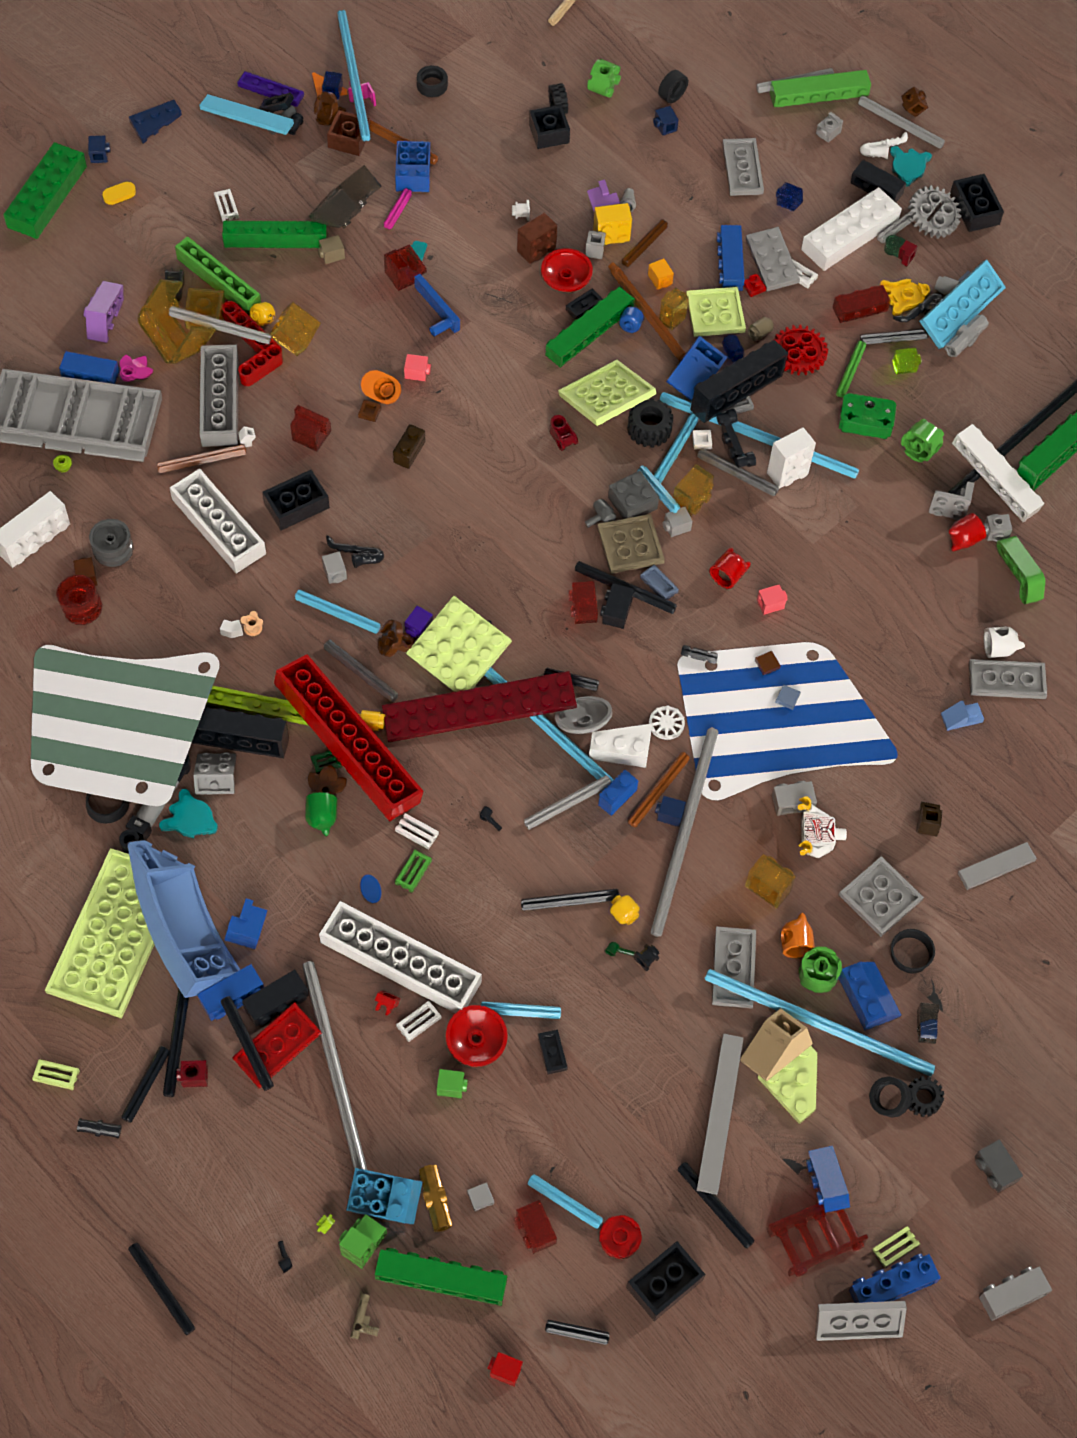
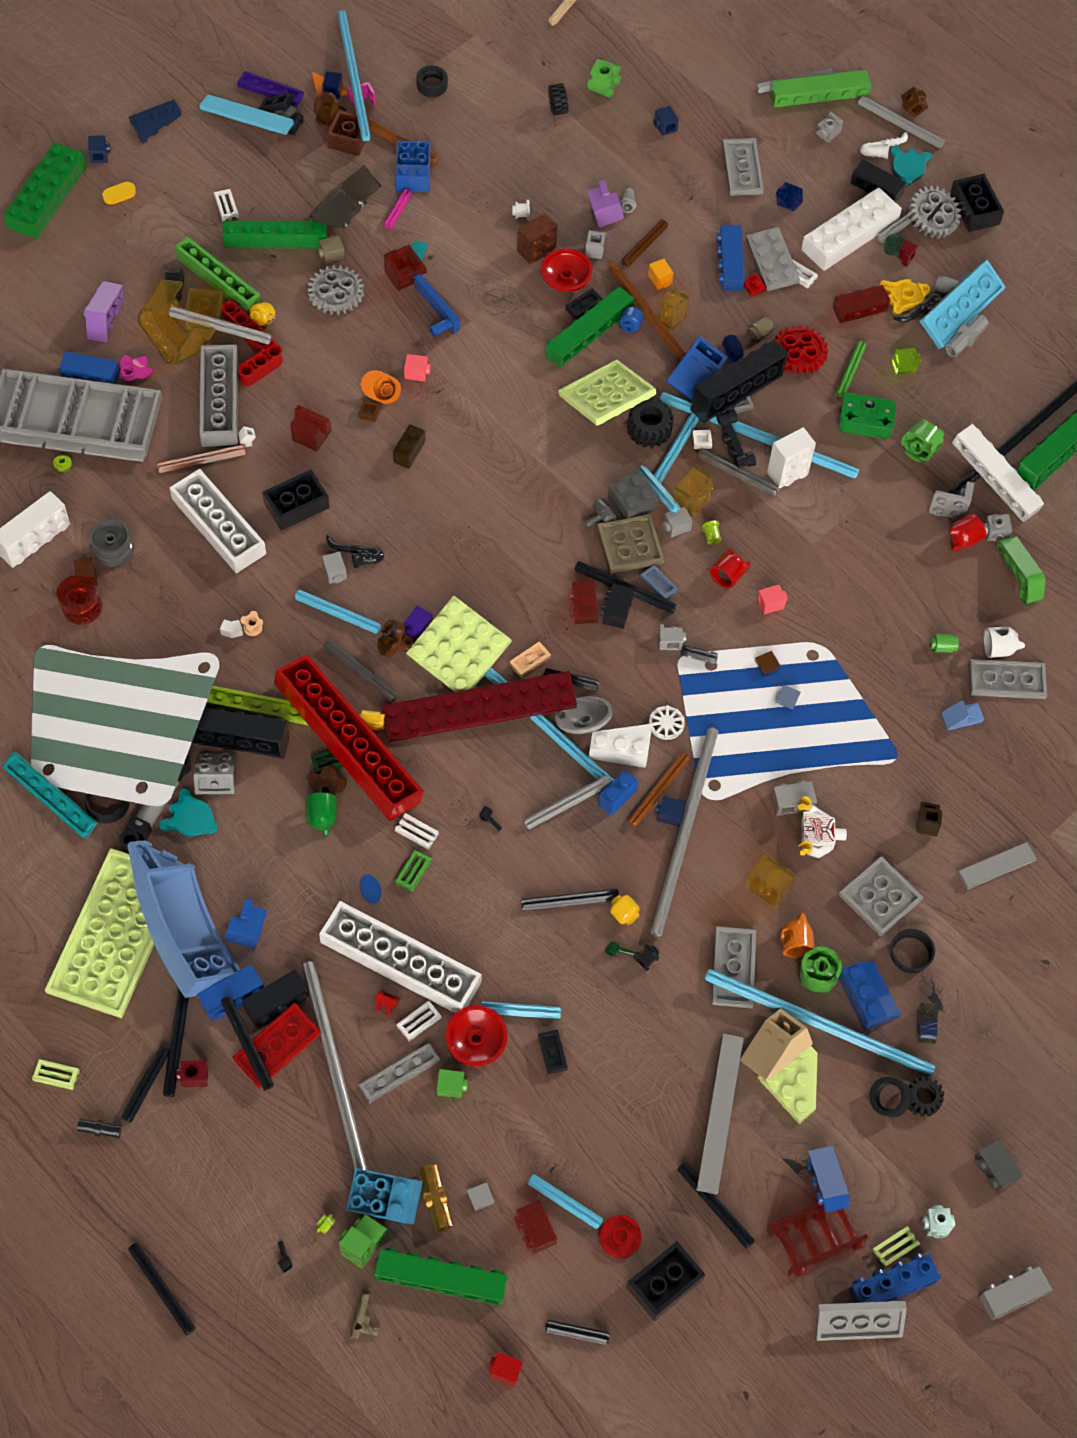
clear yellow brick [270,302,321,356] -> none
black brick [529,105,570,149] -> none
dark red piece [549,415,578,451] -> none
yellow brick [593,203,632,245] -> none
black tyre [658,70,689,104] -> none
yellowish green plate [686,287,746,337] -> none
axle [860,329,928,344] -> none
none -> teal tile [2,752,98,839]
none -> light grey gear [308,265,364,315]
none -> light grey tile [358,1043,440,1104]
none -> light nougat plate [509,642,551,678]
none -> light grey brick [659,624,686,650]
none -> lime bush [701,521,721,545]
none -> light aqua brick [922,1205,955,1238]
none -> bright green brick [929,634,959,653]

